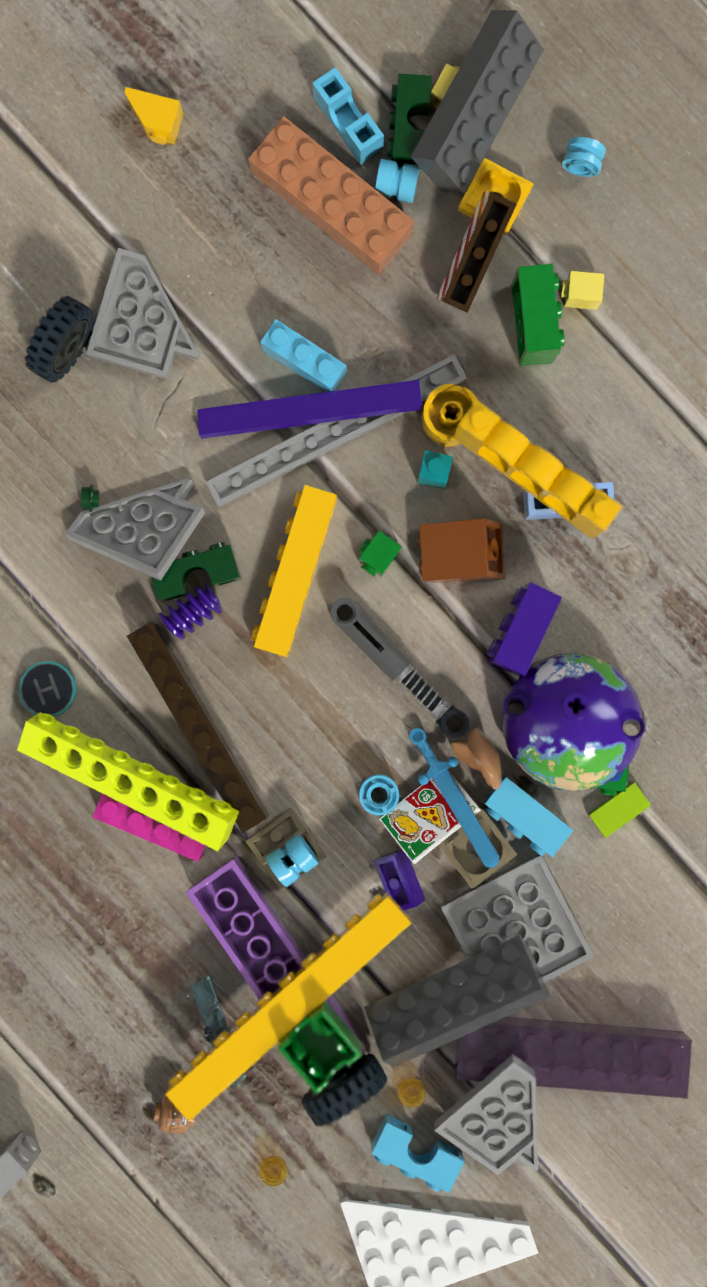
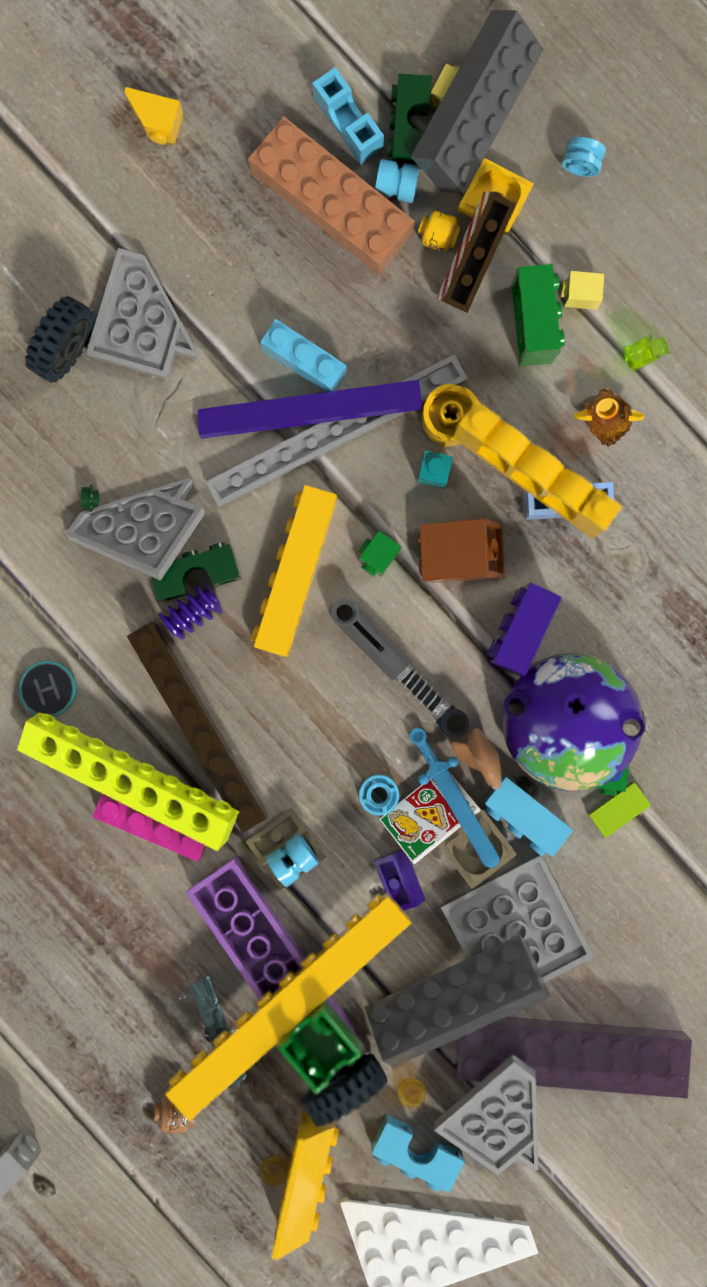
none -> yellow slope [271,1110,339,1260]
none -> yellow head [418,210,461,253]
none -> clear orange hair [573,388,645,447]
none -> clear neon green piece [624,335,670,371]

